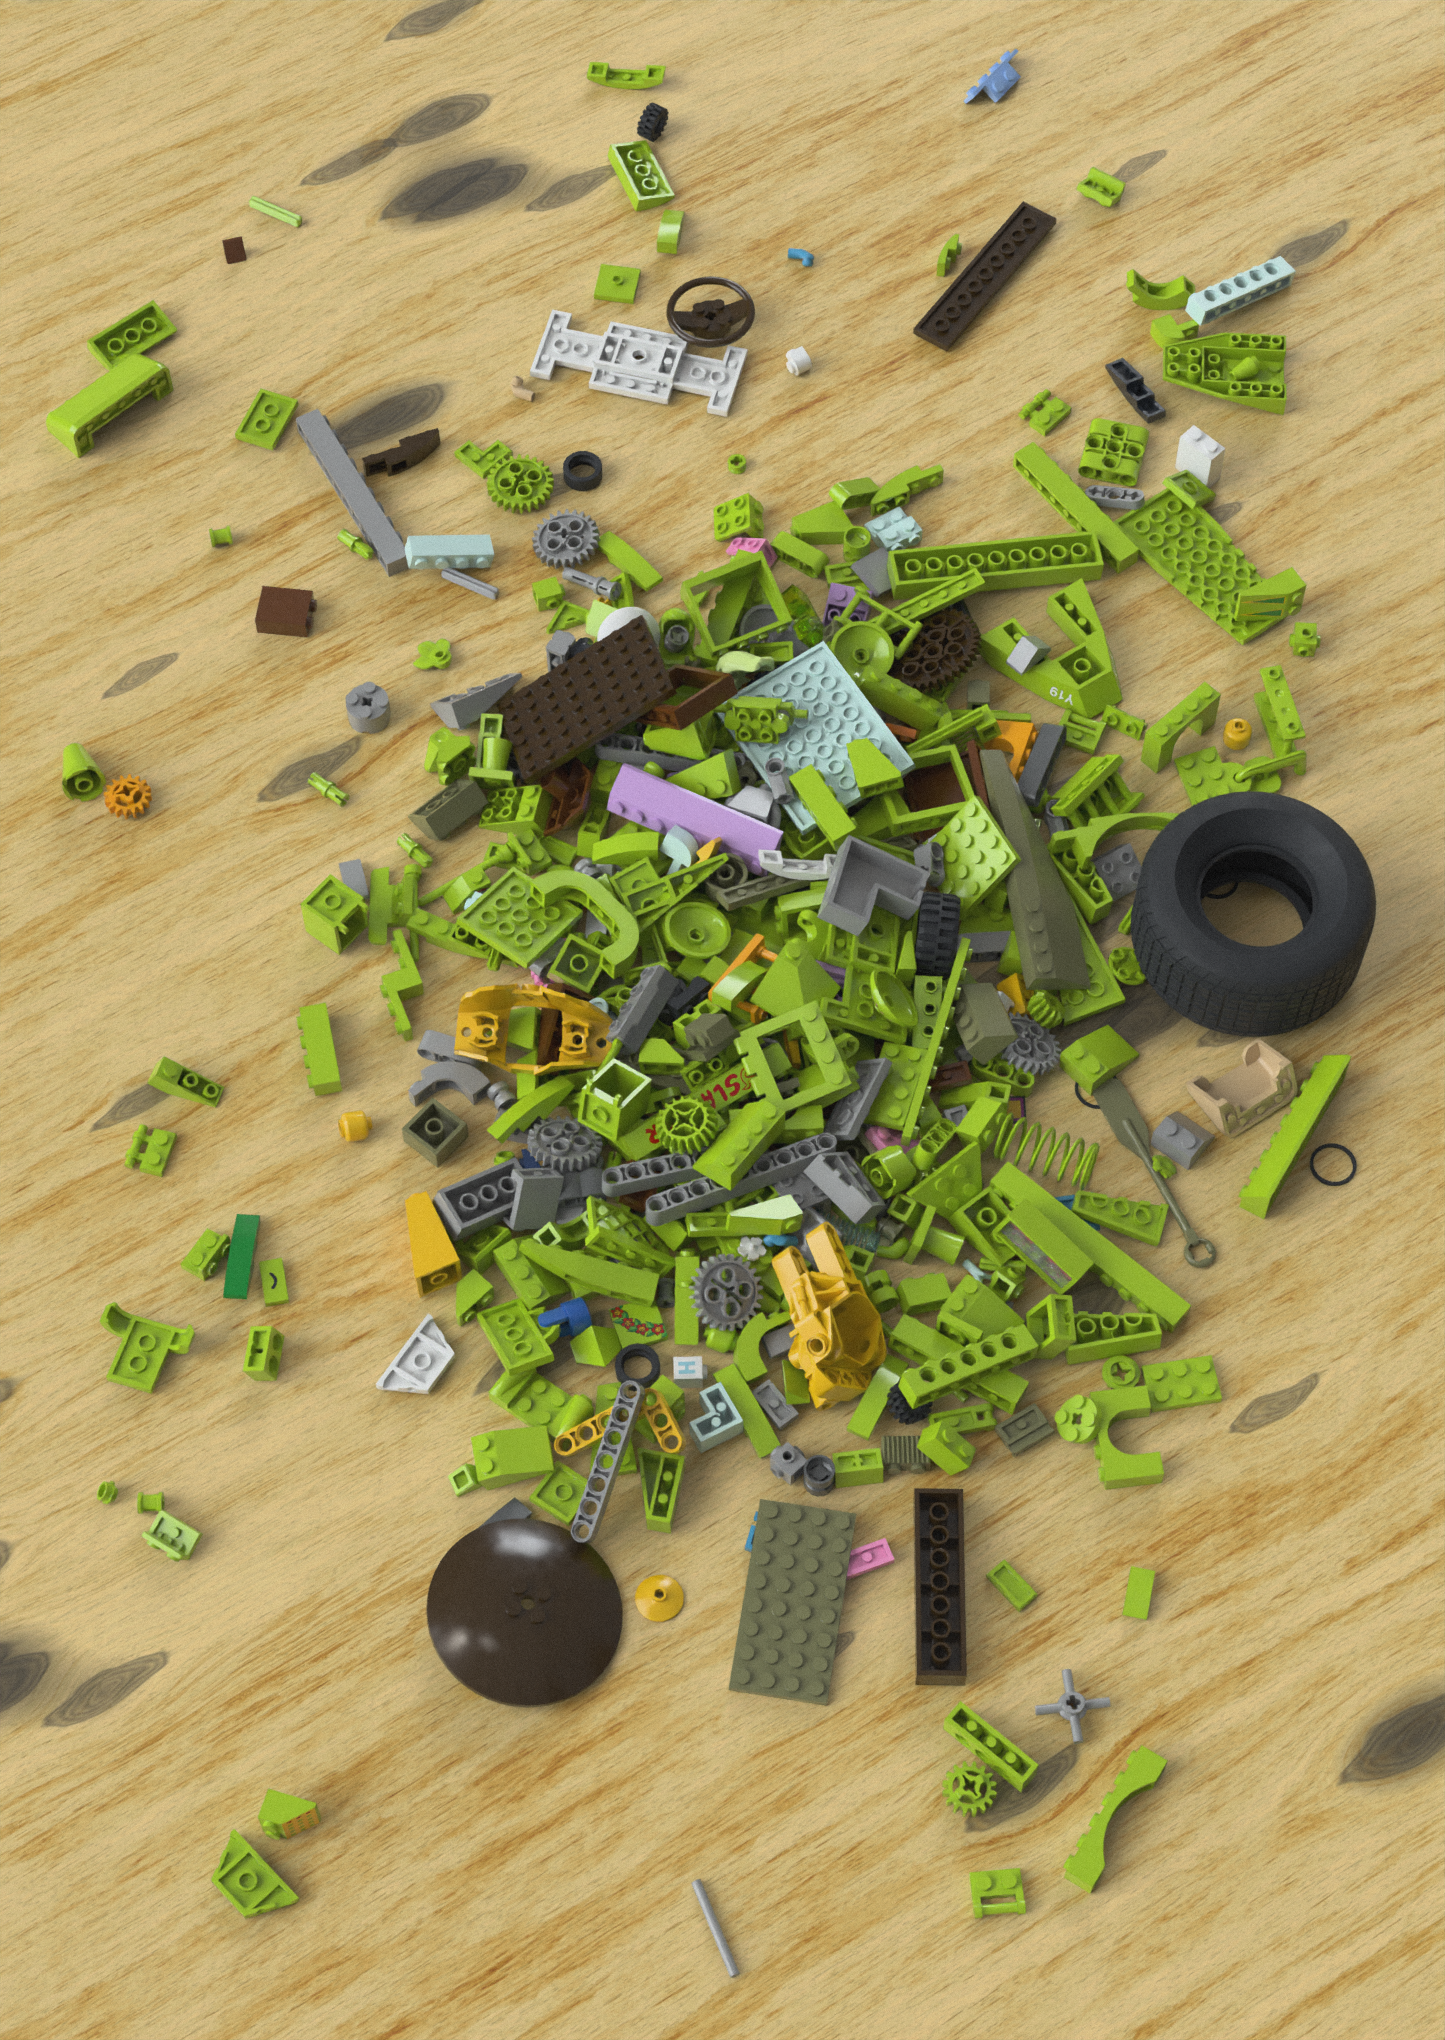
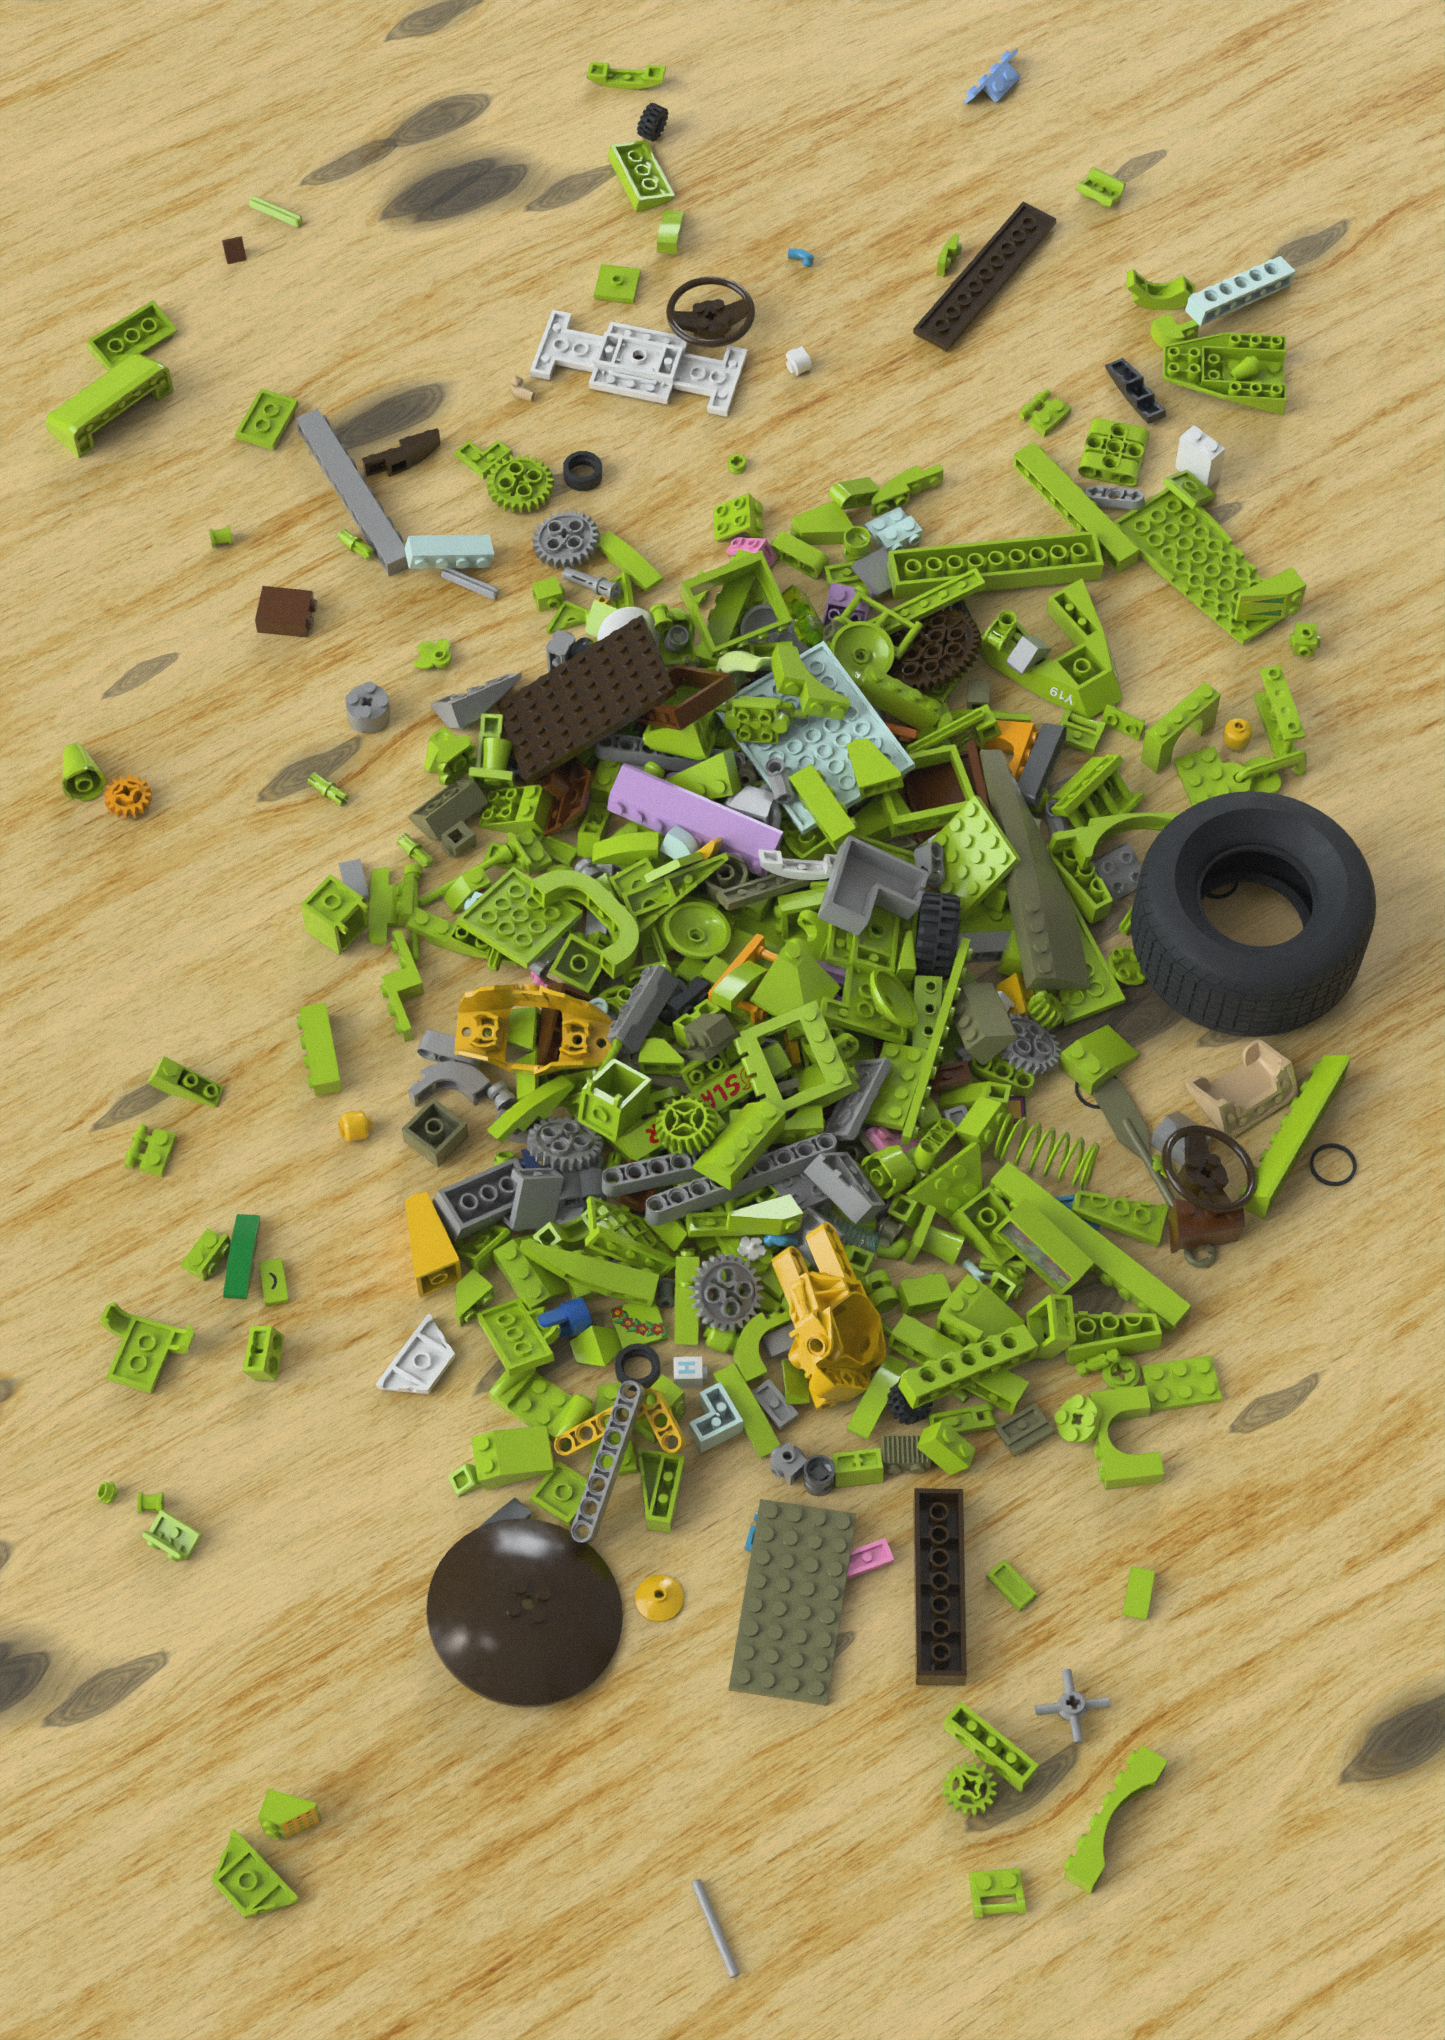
none -> olive brick [441,820,477,858]
none -> lime tile [644,852,704,883]
none -> lime bush [650,603,673,632]
none -> lime arch [770,644,851,720]
none -> lime piece [982,610,1017,652]
none -> lime axle [1075,1348,1121,1376]
none -> dark brown piece [1162,1125,1257,1214]
none -> reddish brown wedge [1168,1199,1245,1253]

